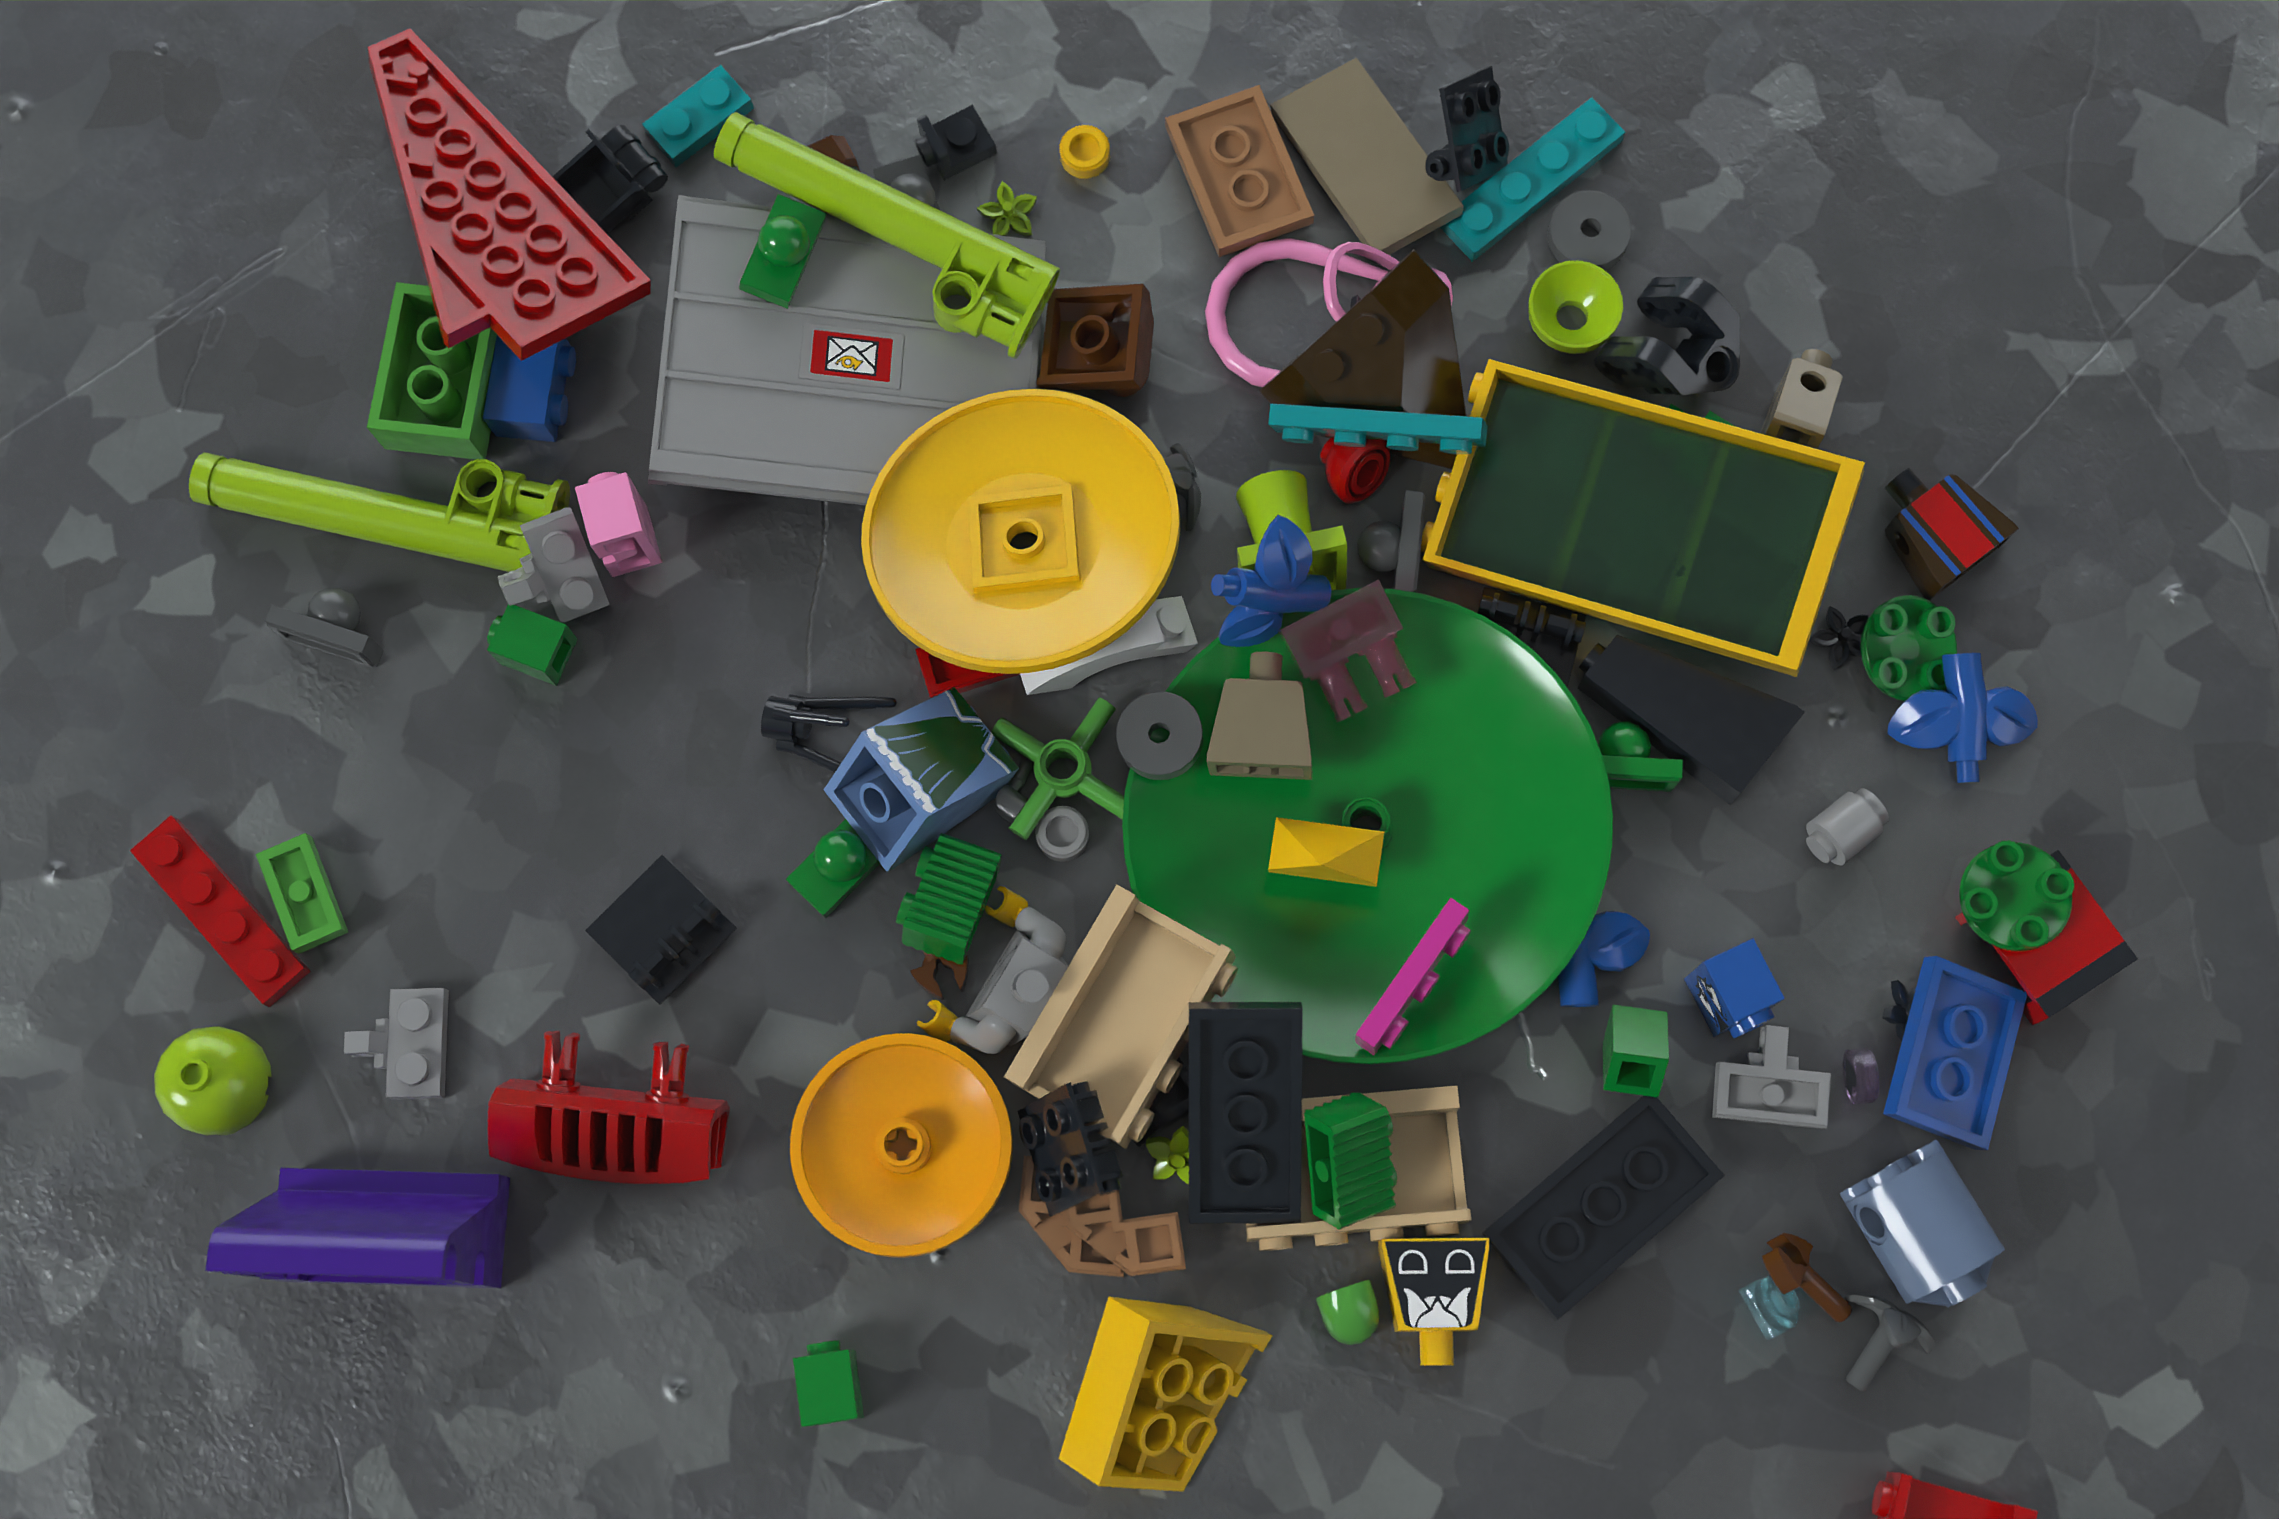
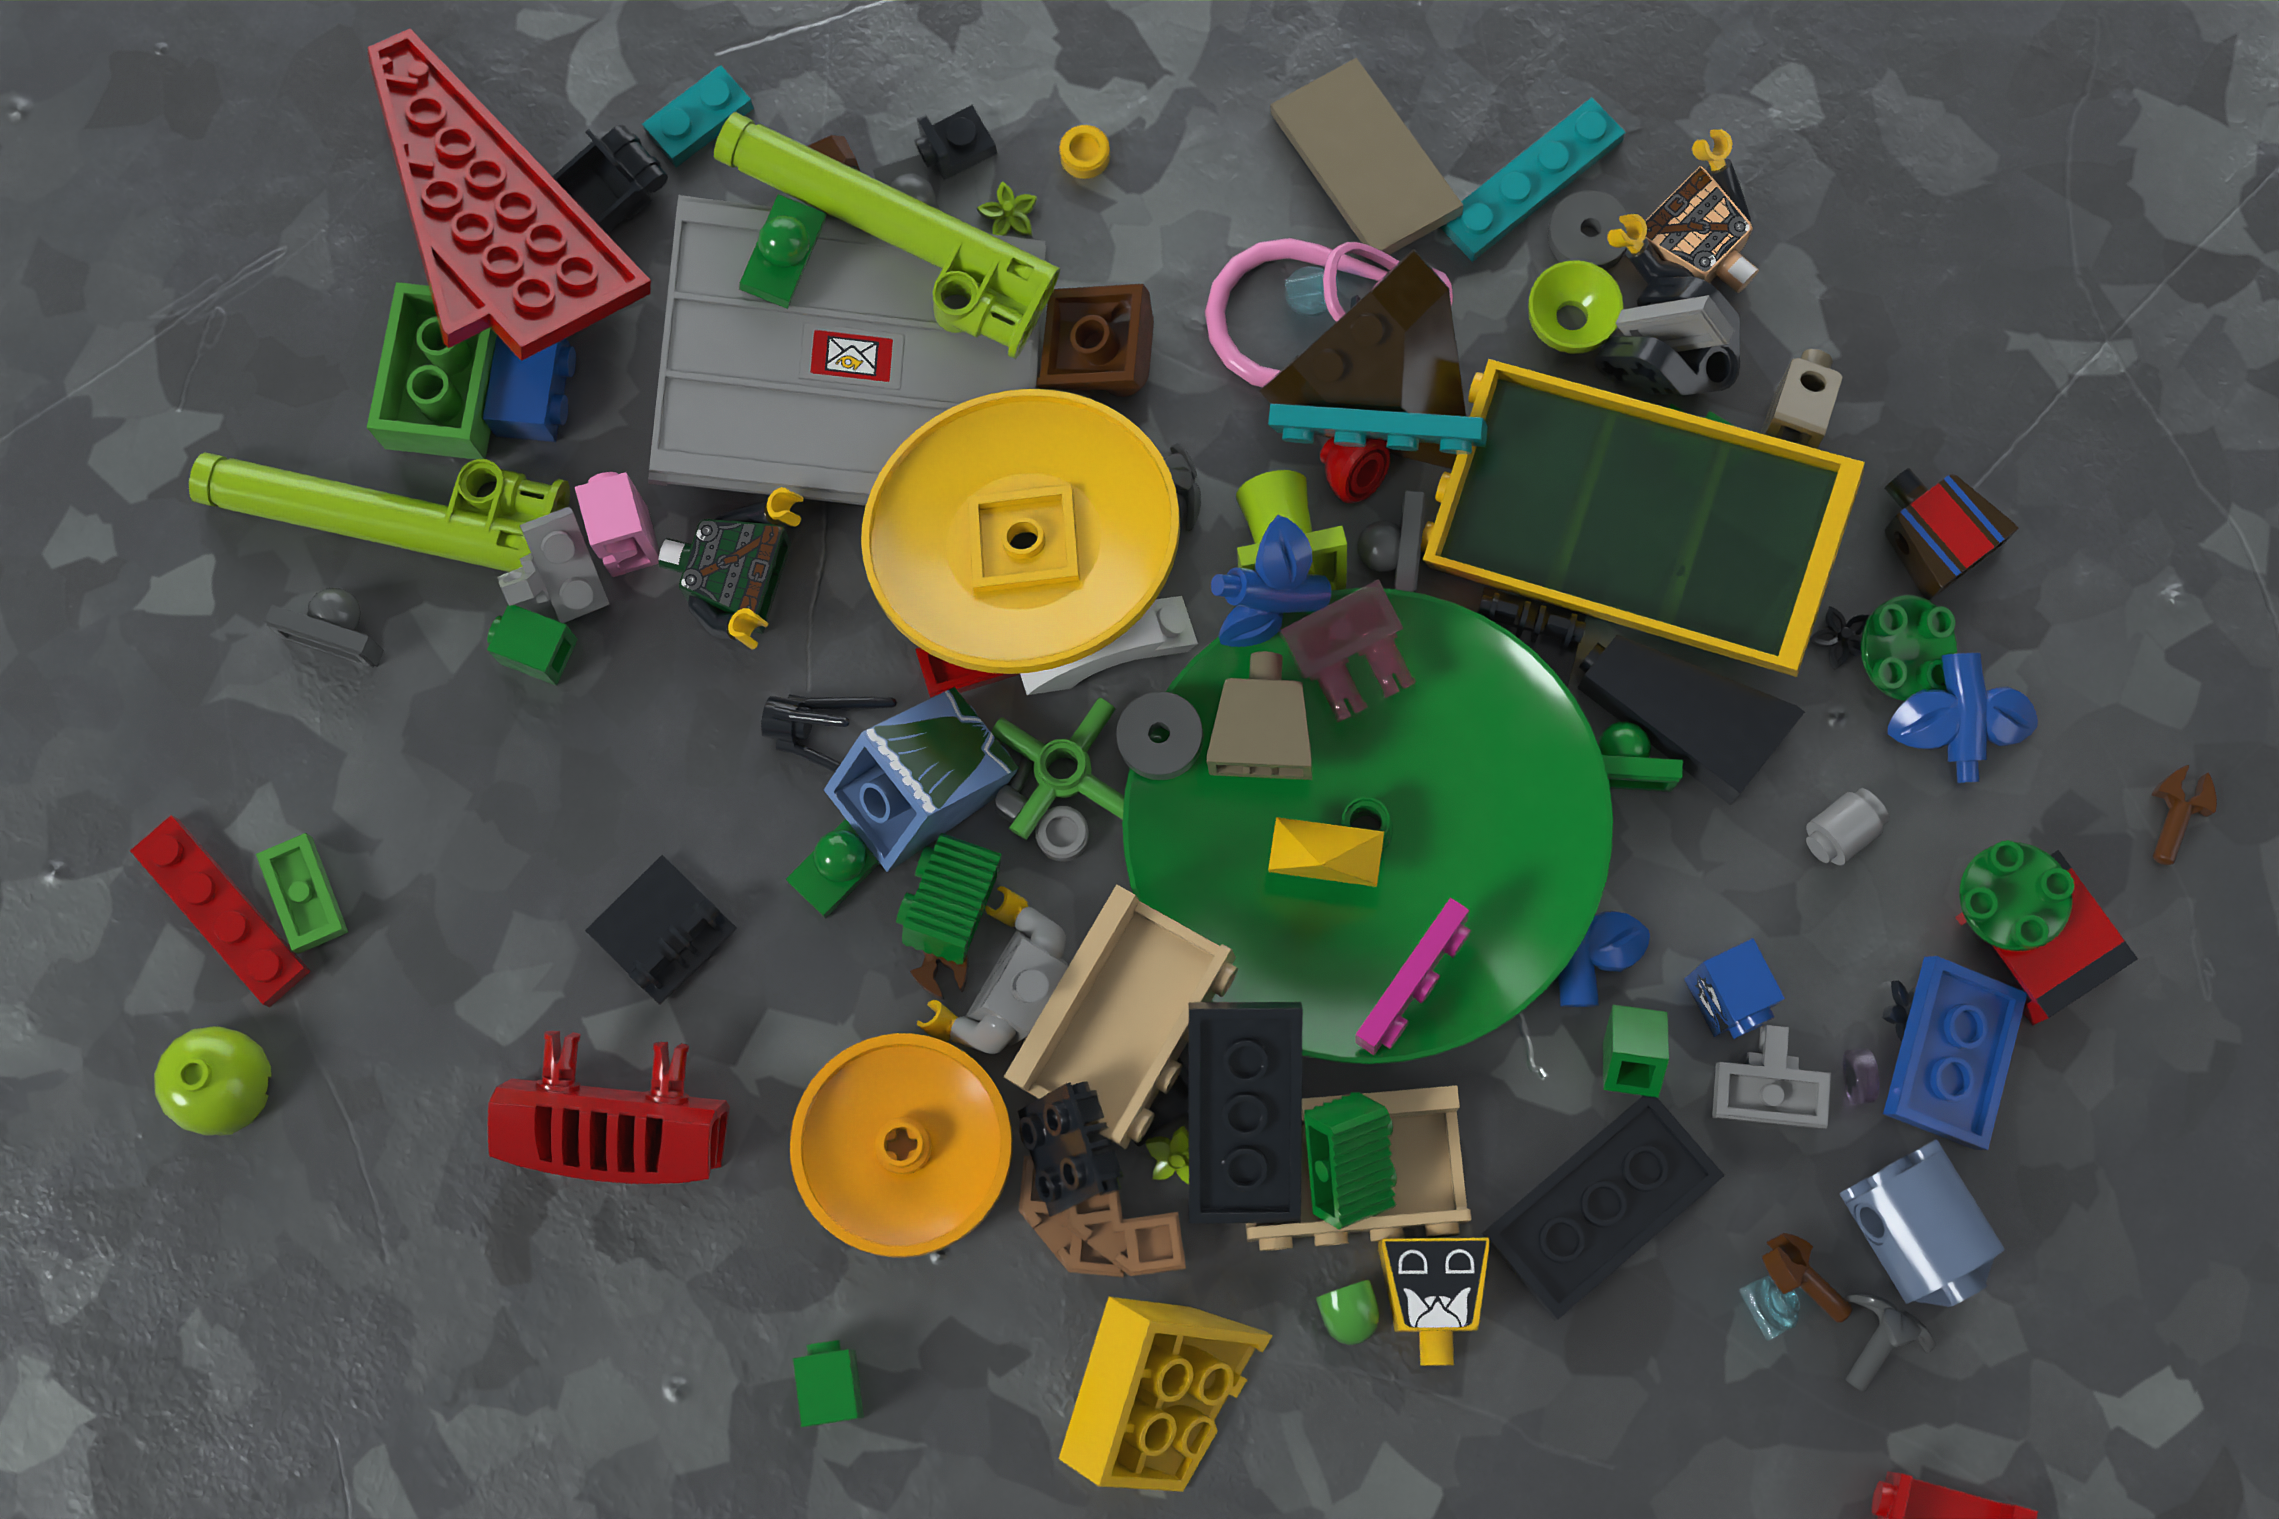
dark purple panel [205,1168,510,1289] -> none
light grey hinge [344,988,449,1100] -> none
medium nougat plate [1165,85,1314,257] -> none
black hinge [1425,66,1509,192] -> none
none -> torso [658,487,804,649]
none -> clear light blue plate [1284,266,1338,317]
none -> torso [1607,129,1759,293]
none -> light grey tile [1616,295,1734,352]
none -> reddish brown bar [2152,765,2217,865]

